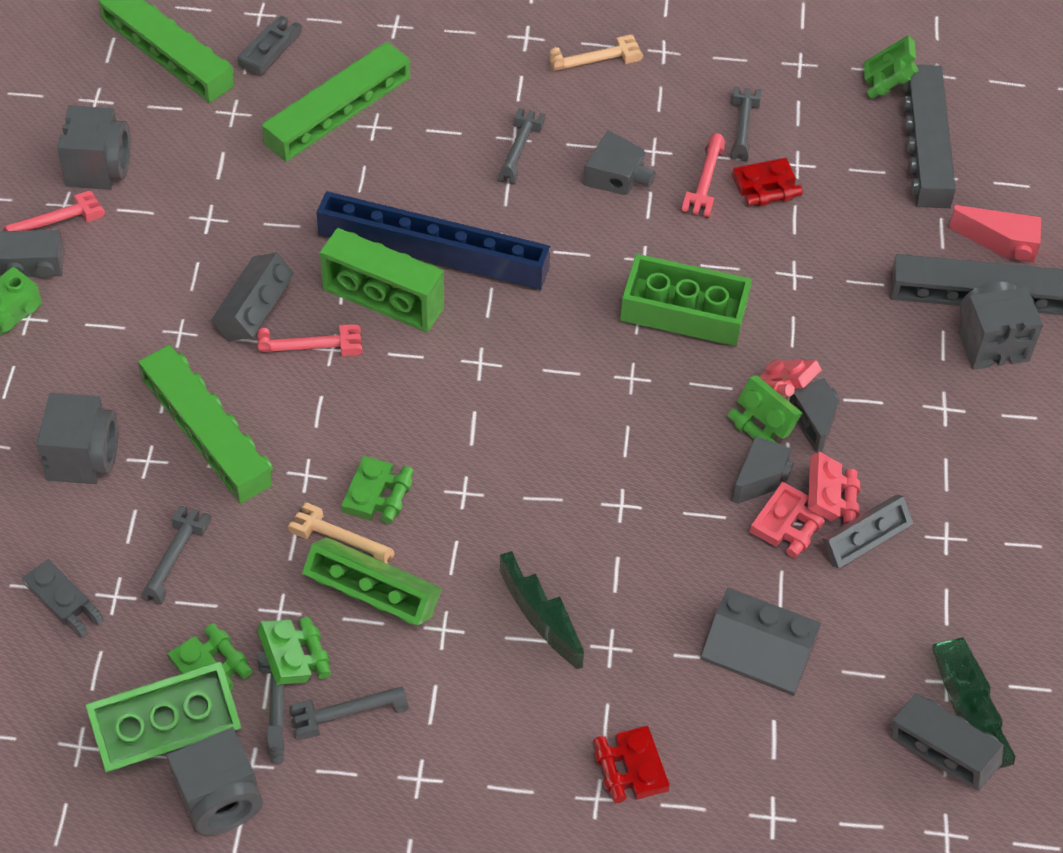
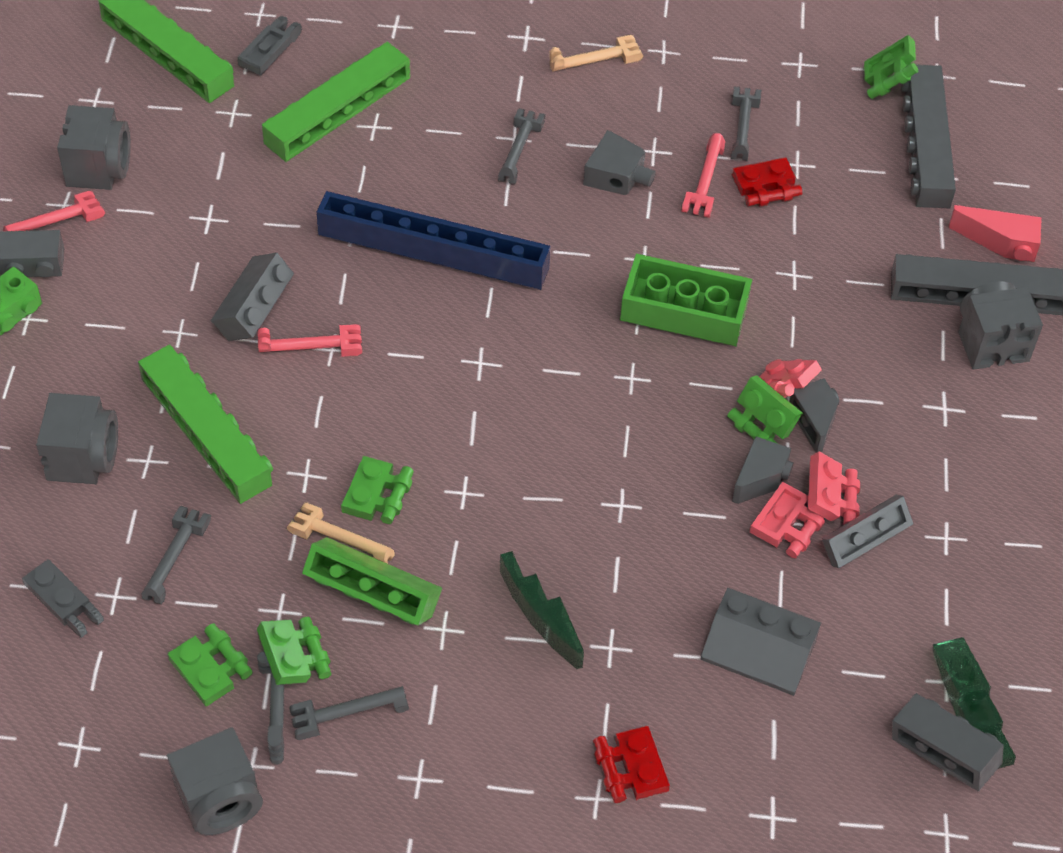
bright green brick [86,662,242,772] -> none
bright green brick [320,228,444,333] -> none

